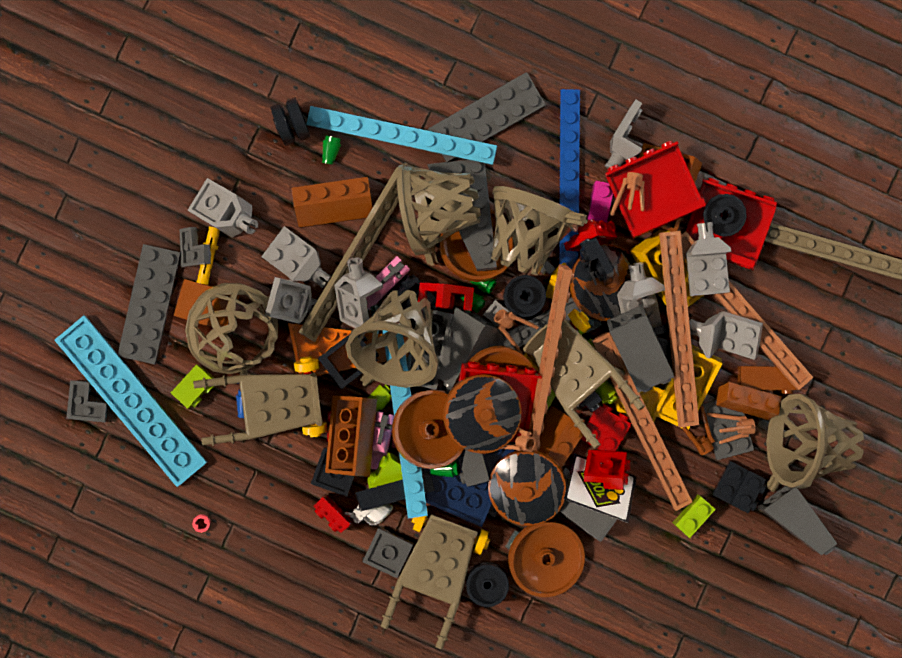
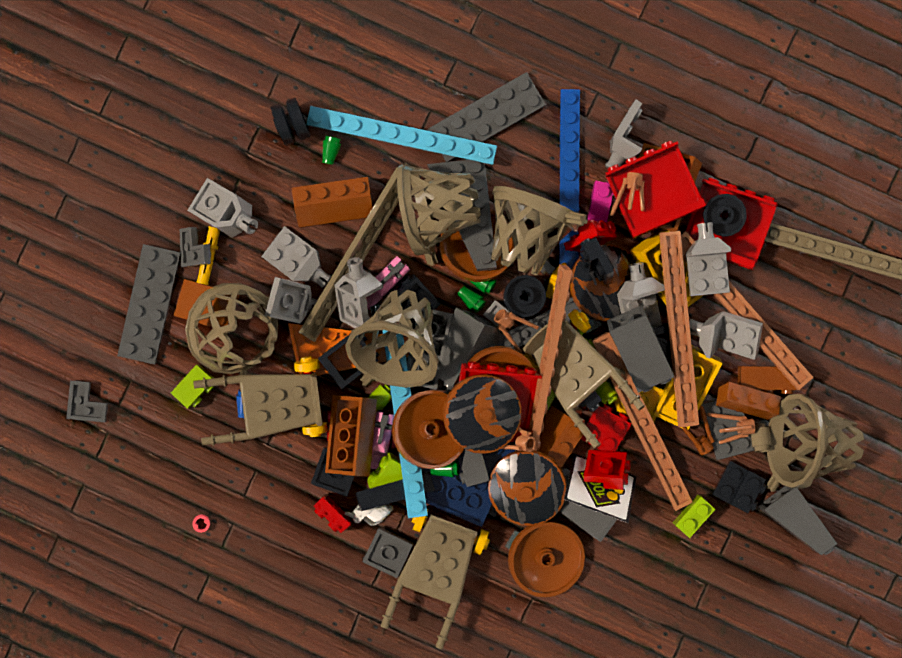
medium azure plate [55,315,207,487] -> none
red panel [418,283,474,311] -> none
black wheel [466,561,509,607] -> none
none -> dark tan brick [751,424,772,453]

